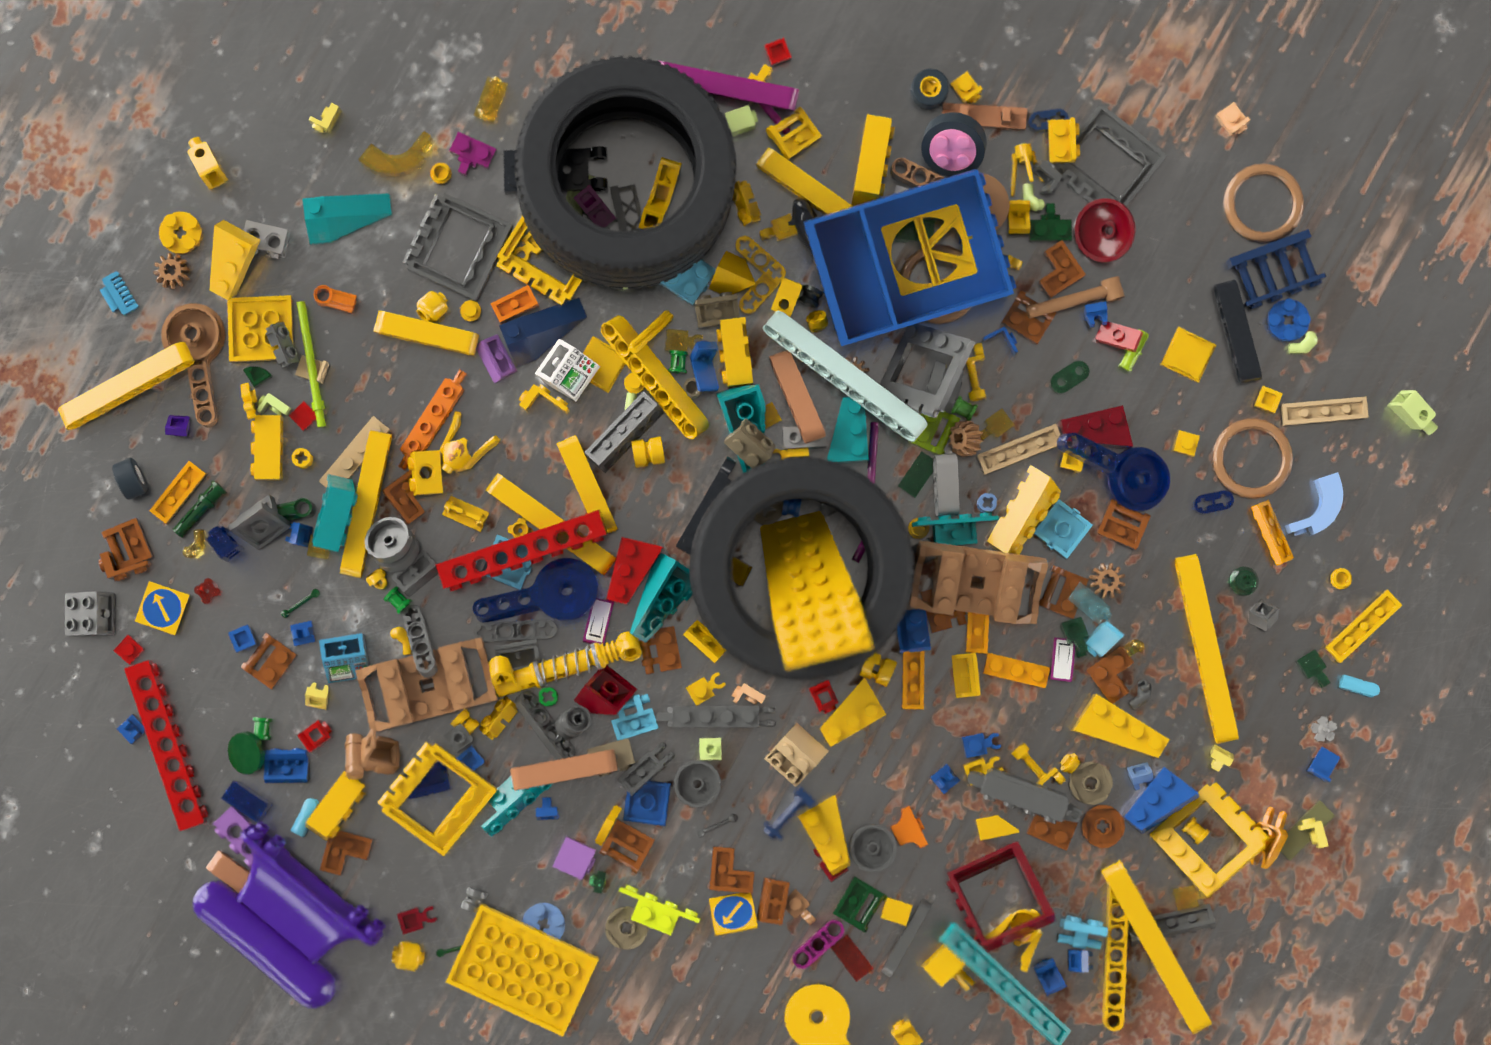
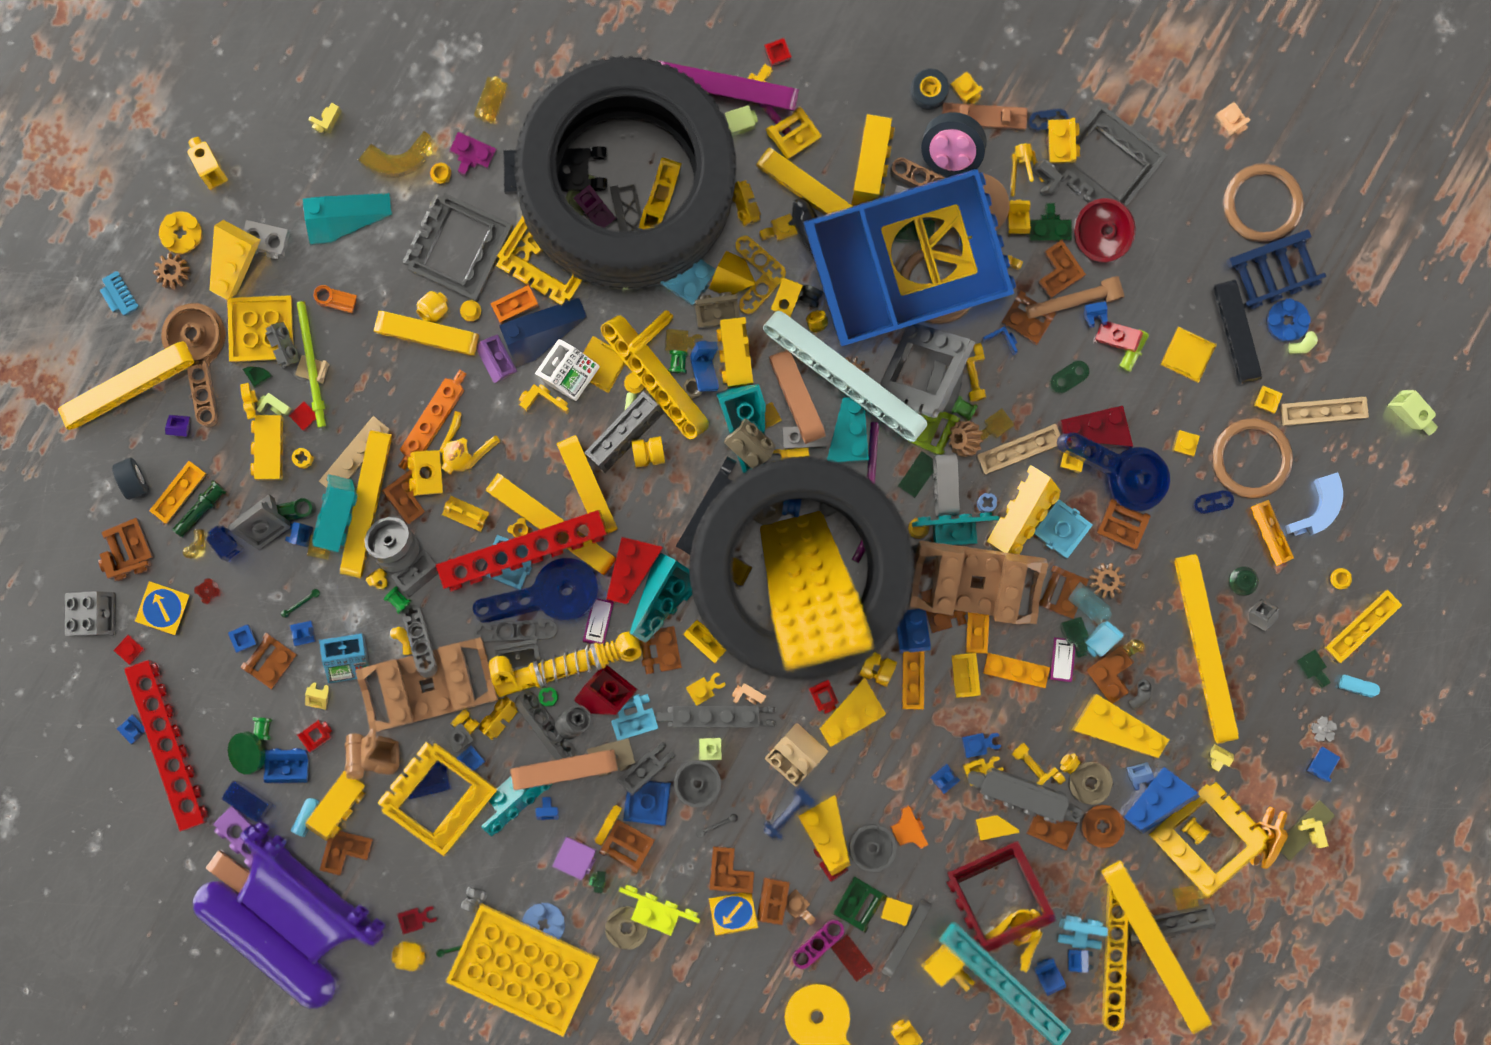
yellowish green arm [1023,183,1045,211] -> none

